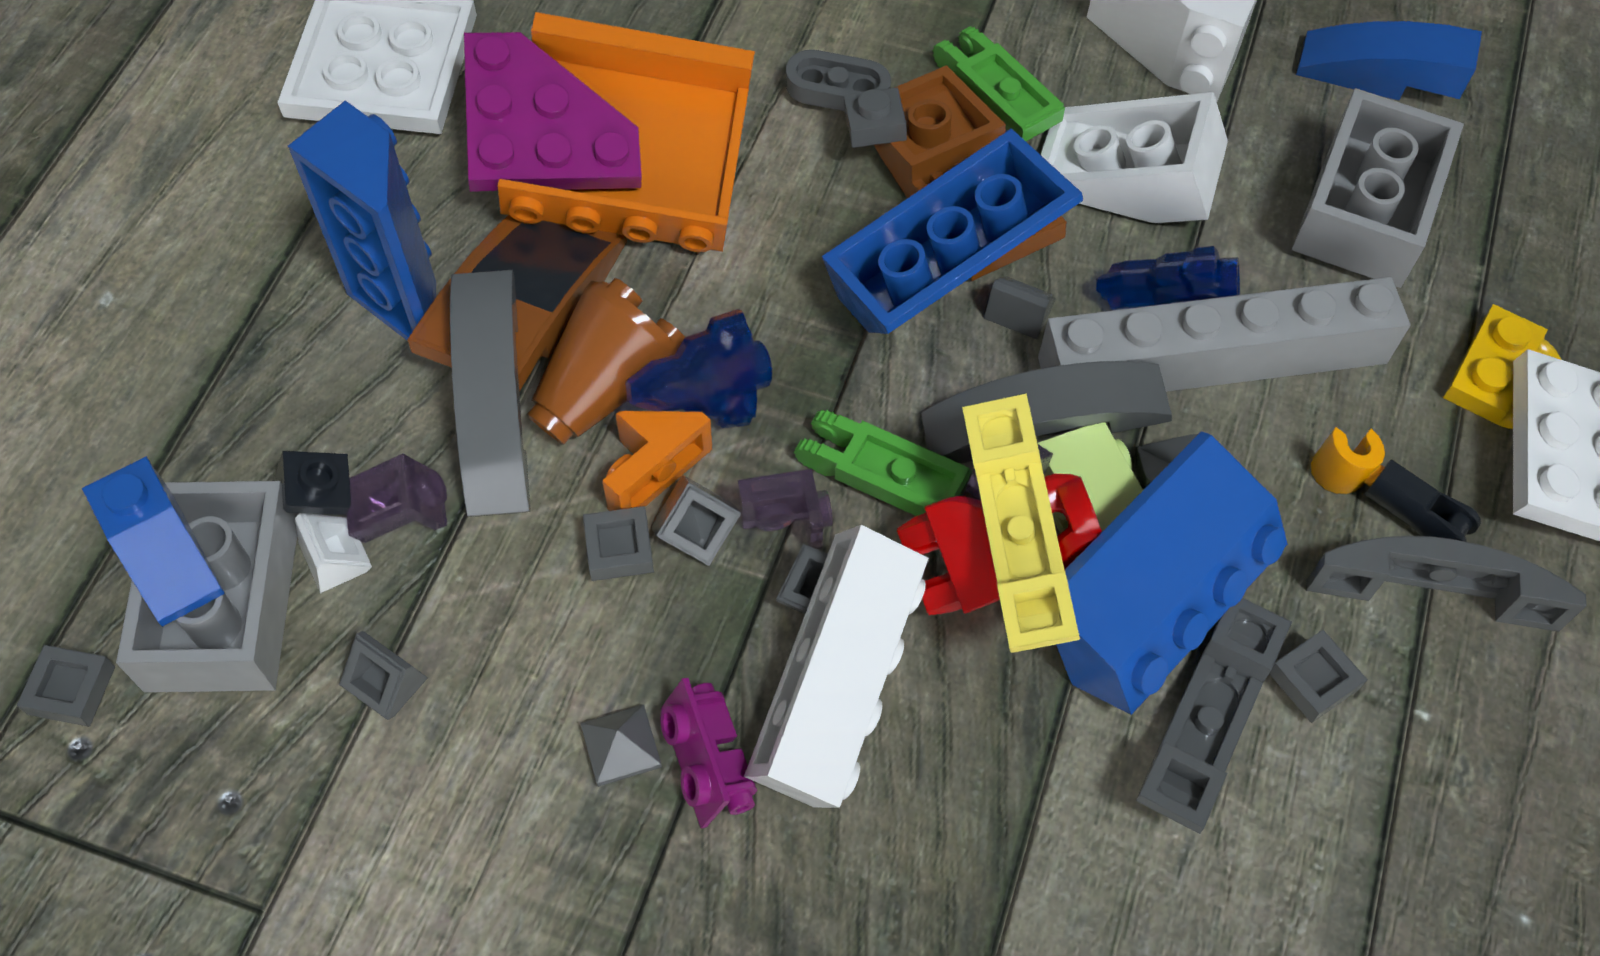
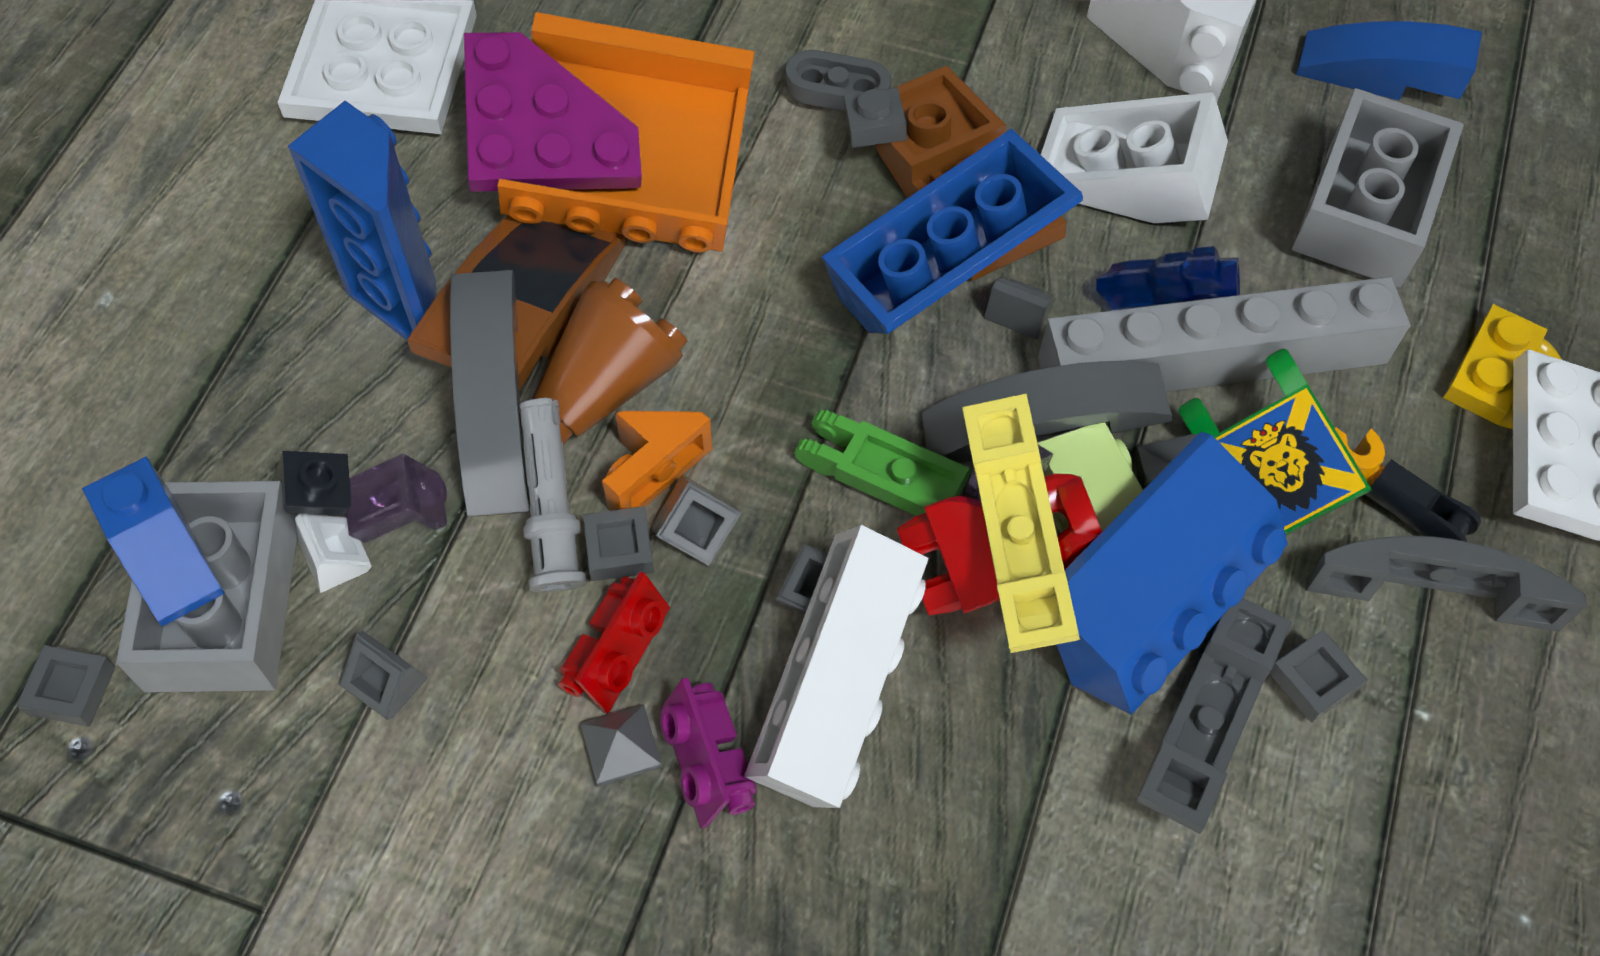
clear blue rock [626,309,773,429] -> none
clear purple bracket [738,469,833,549] -> none
bright green hinge [932,26,1065,141] -> none
none -> light grey pin [519,398,587,592]
none -> red hinge [558,572,671,714]
none -> flag [1179,348,1372,536]

